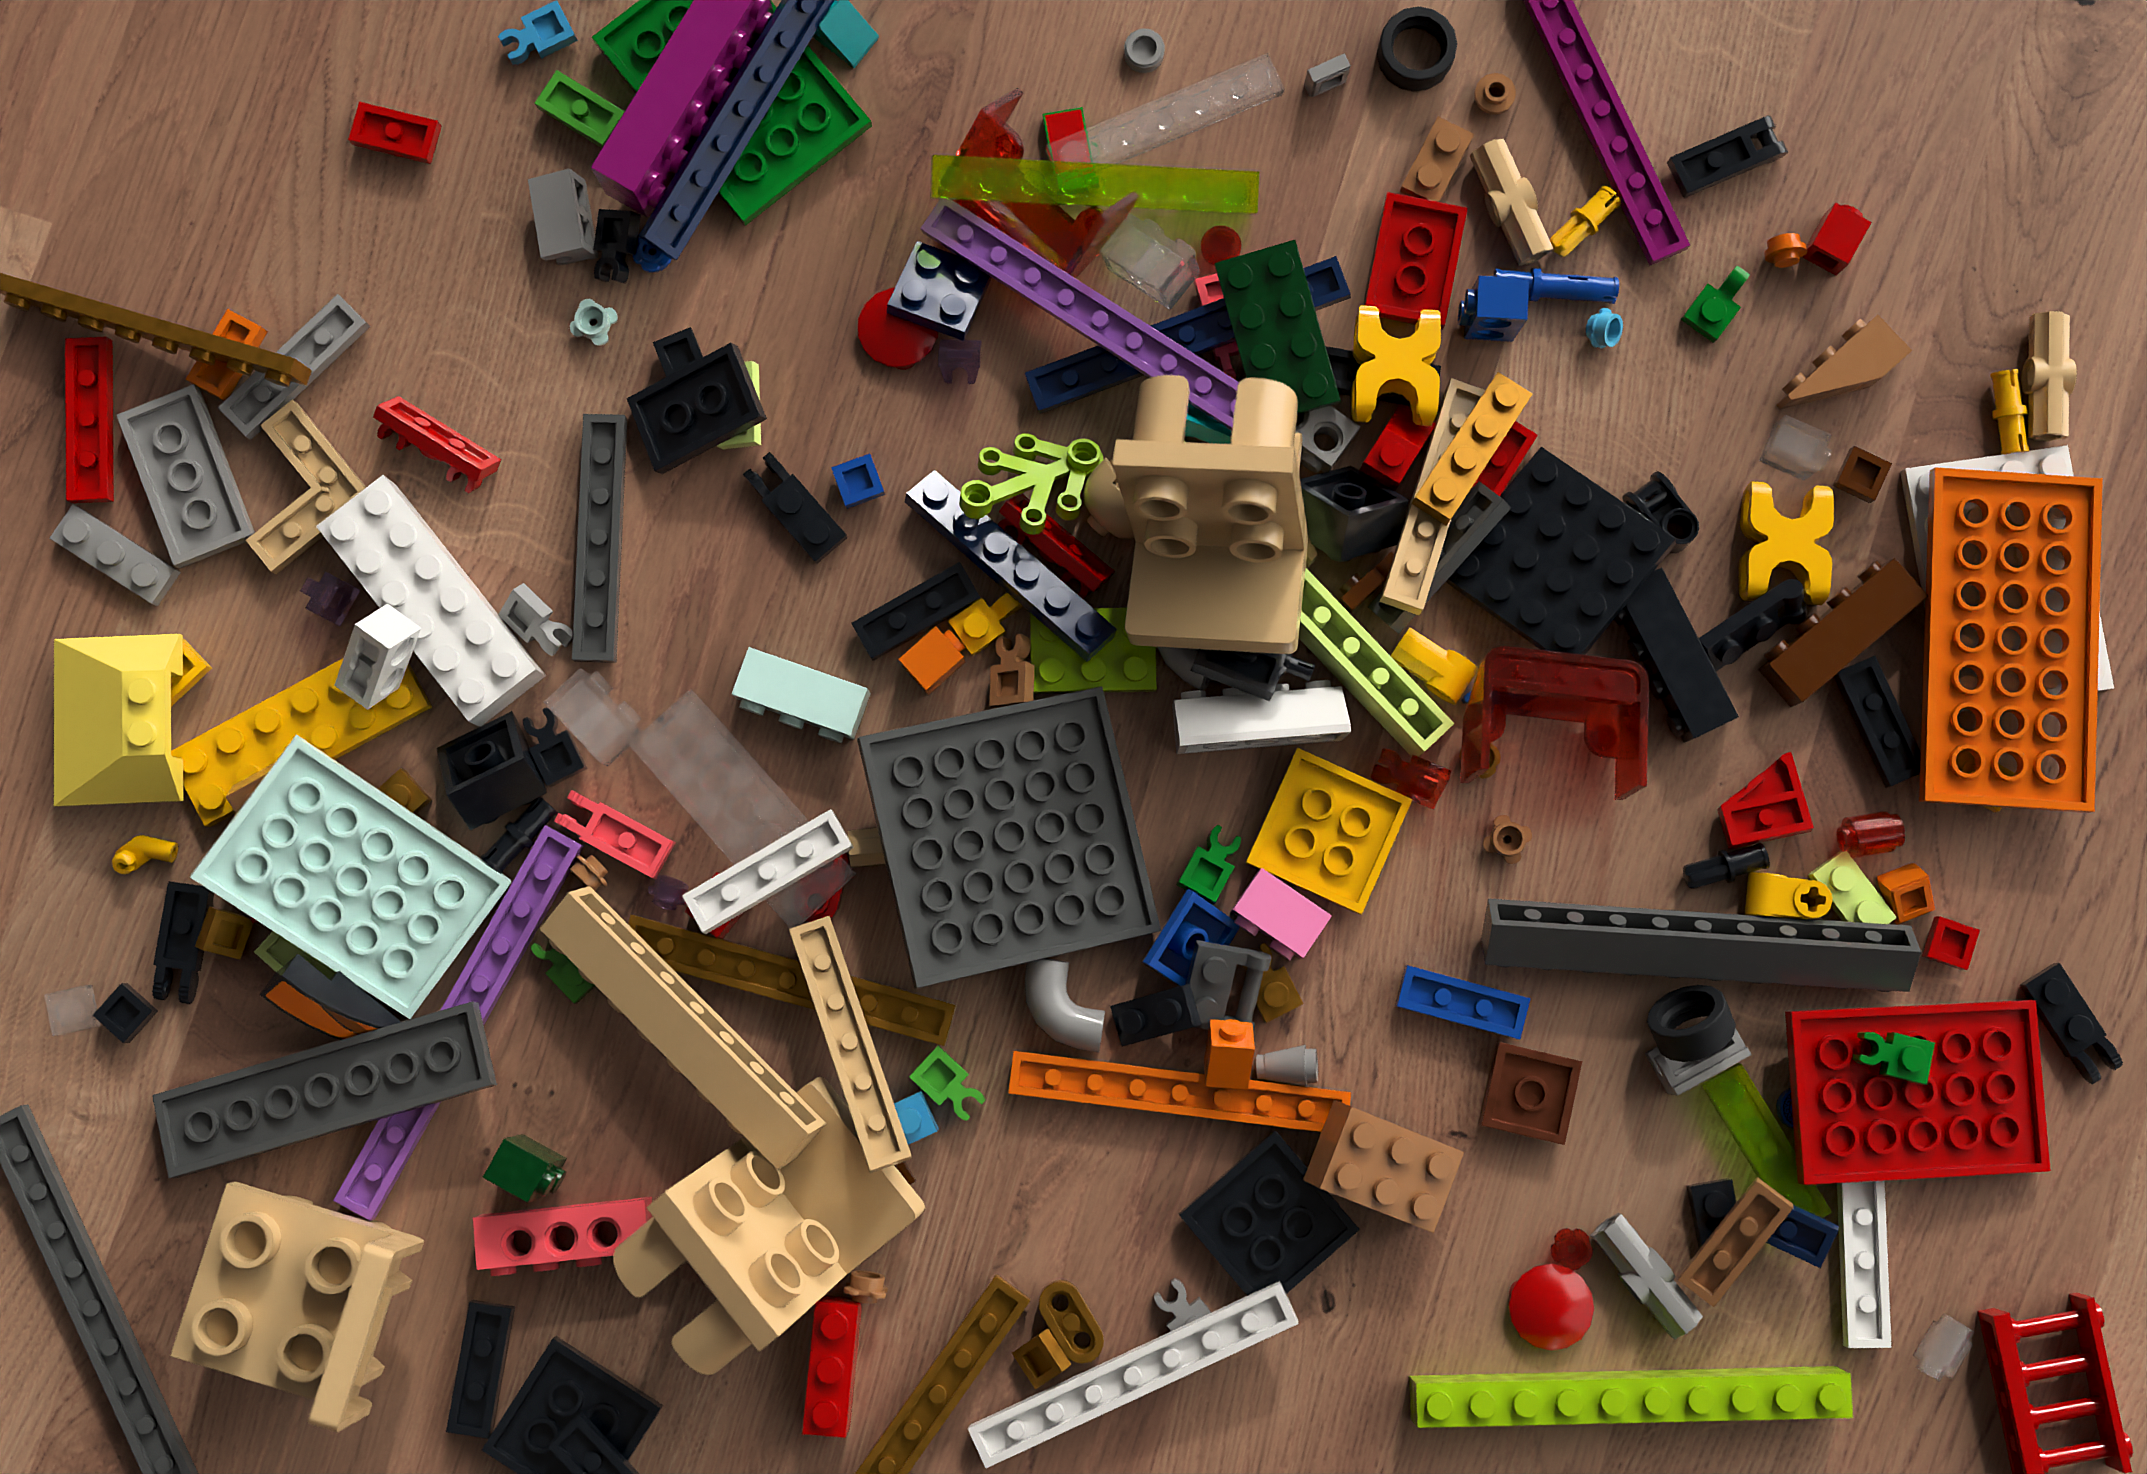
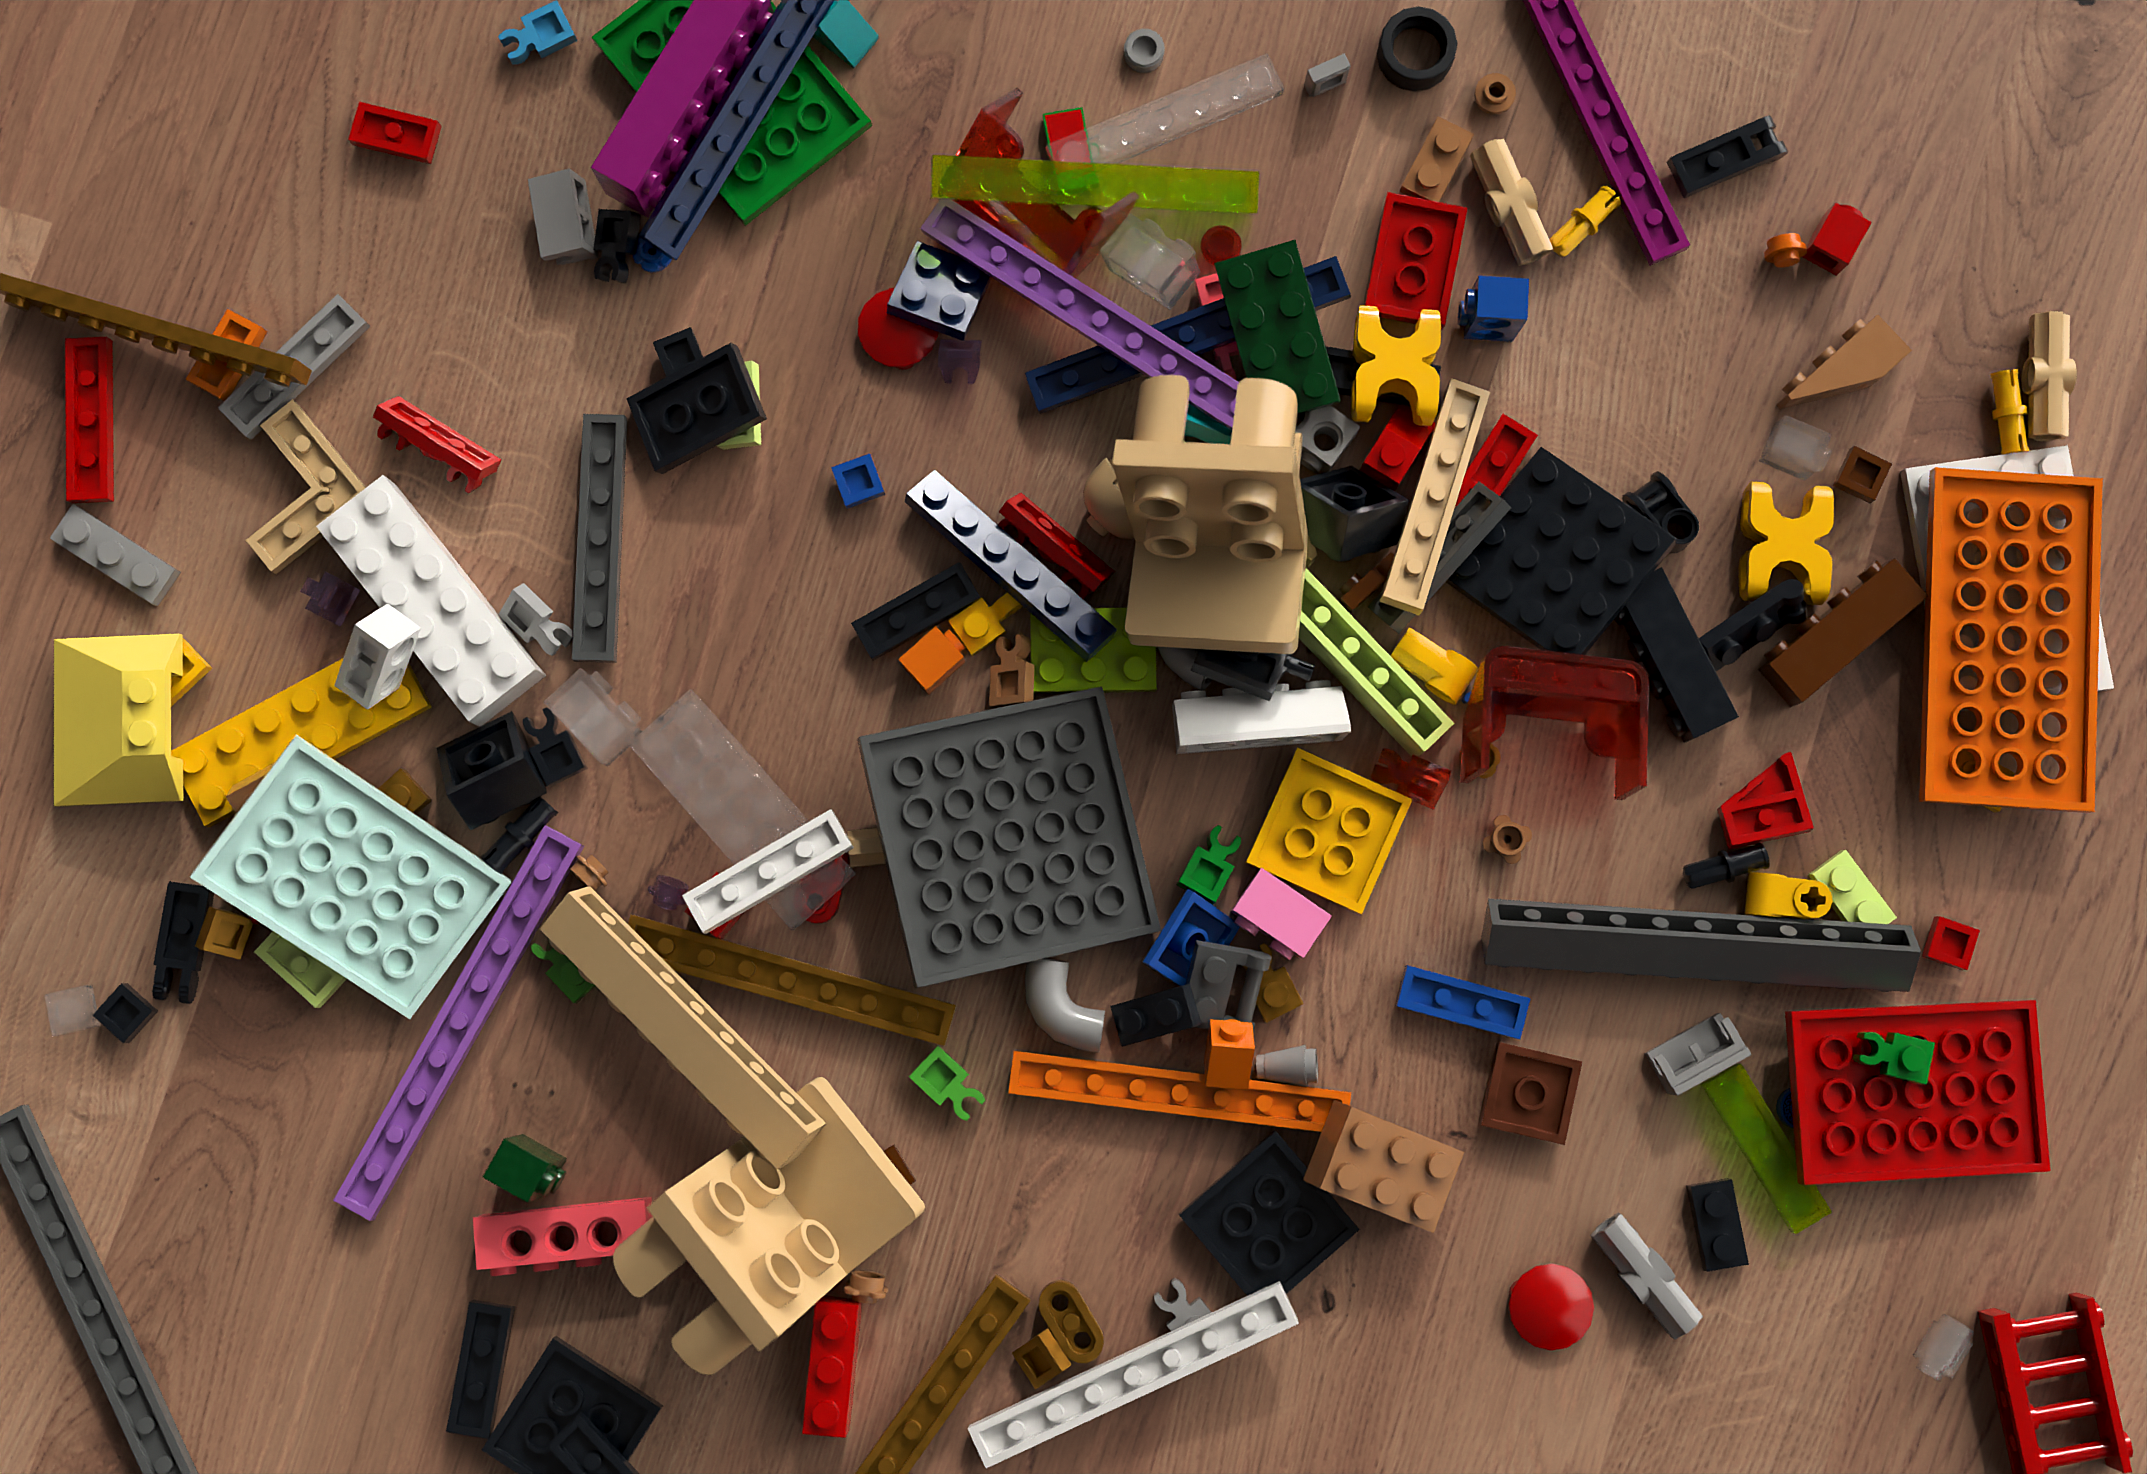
yellow arm [112,835,178,875] -> none
light grey plate [116,384,255,569] -> none
dark grey plate [152,1001,497,1178] -> none
tan piece [170,1182,424,1432] -> none
black slope [259,954,401,1040] -> none
bright green plate [535,70,625,148] -> none
coral hinge [554,790,676,879] -> none
light aqua plate [570,299,618,346] -> none
light aqua brick [732,647,871,743] -> none
black hinge [743,452,848,564] -> none
tan plate [789,916,912,1173] -> none
dark azure brick [894,1090,939,1145] -> none
lime plant [959,433,1104,535] -> none
lime brick [1409,1366,1853,1428] -> none
plate [1411,372,1533,526] -> none
blue pin [1493,268,1619,304] -> none
clear red plate [1550,1228,1593,1271] -> none
medium azure plate [1586,308,1623,349] -> none
black tyre [1647,985,1736,1062] -> none
medium nougat plate [1678,1177,1793,1307] -> none
green plate [1680,266,1750,343] -> none
dark blue plate [1766,1205,1839,1268] -> none
black plate [1833,656,1921,788] -> none
clear red brick [1836,811,1905,859] -> none
white plate [1837,1180,1891,1348] -> none
orange slope [1877,863,1935,925] -> none
black hinge [2020,963,2123,1084] -> none

